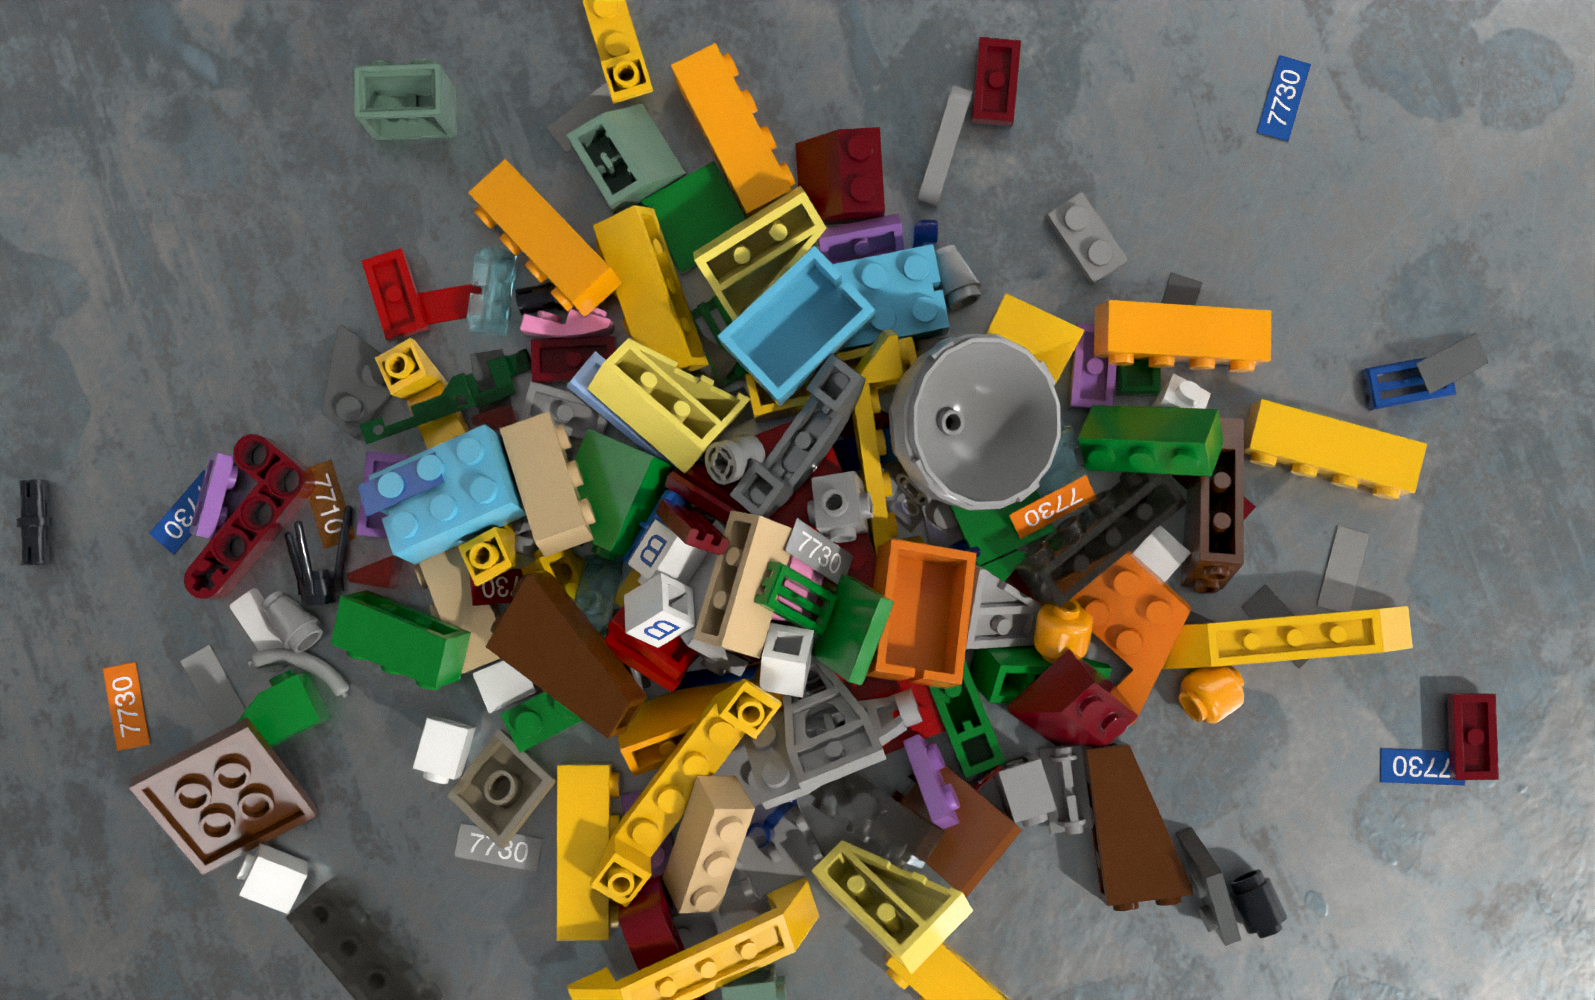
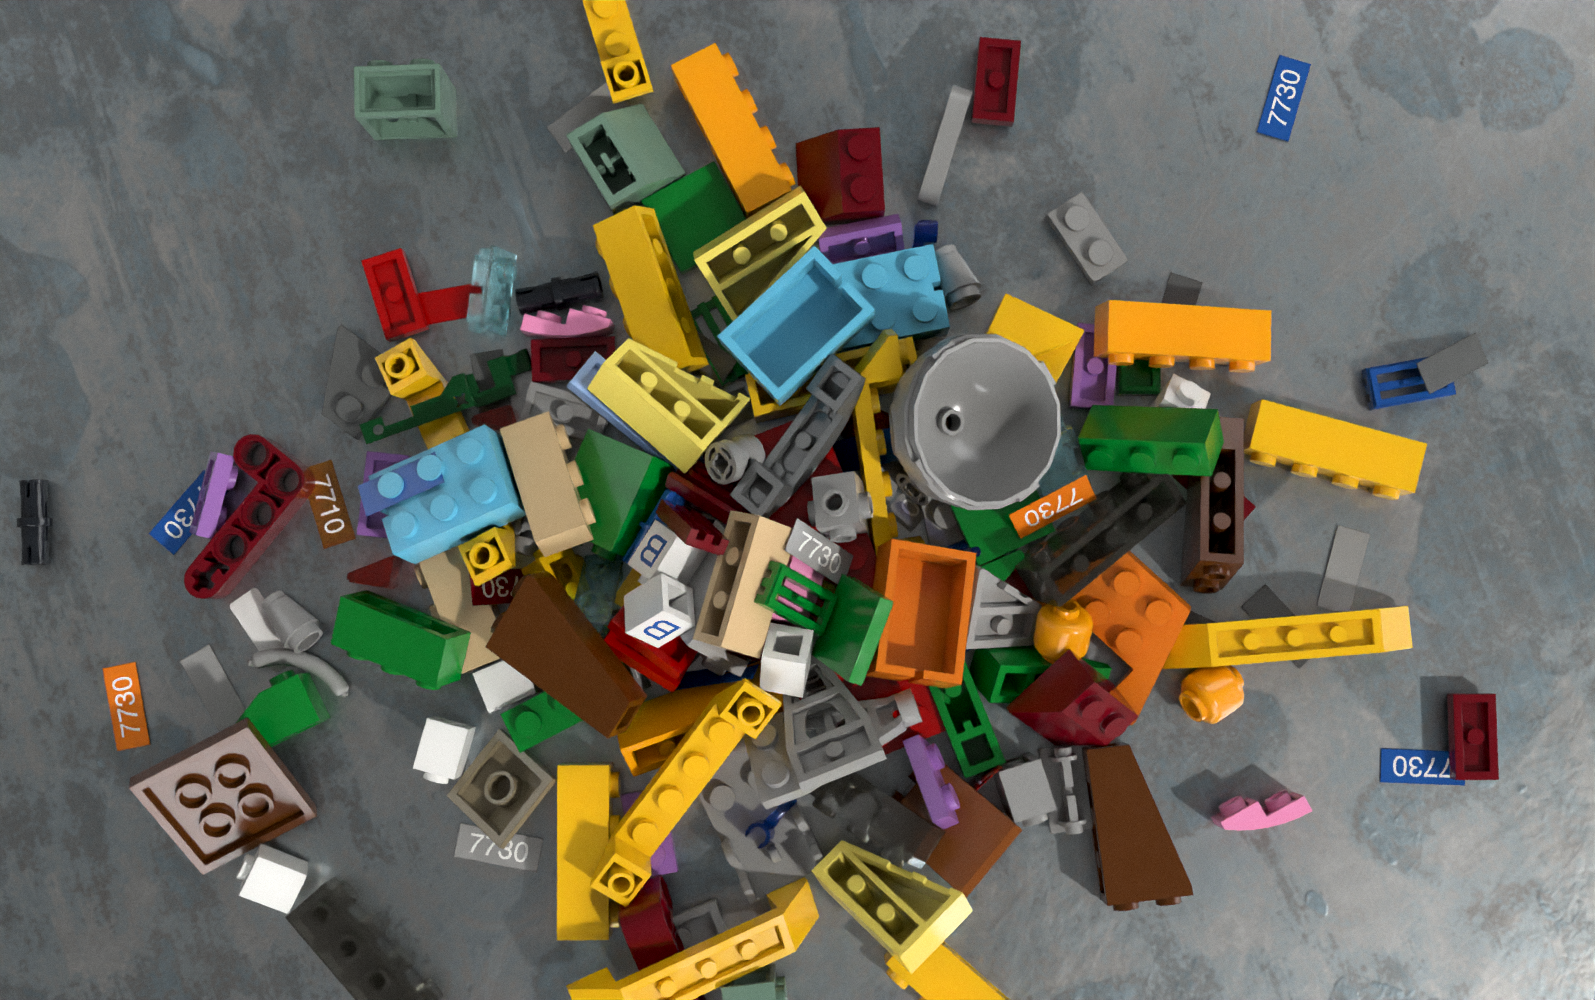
black plant [284,505,353,606] -> none
light orange brick [468,159,622,318] -> none
tan brick [662,776,755,914] -> none
white brick [1130,524,1191,582] -> none
dark grey wing [1176,827,1241,946] -> none
black brick [1229,869,1287,938] -> none
none -> bright pink slope [1211,790,1313,831]

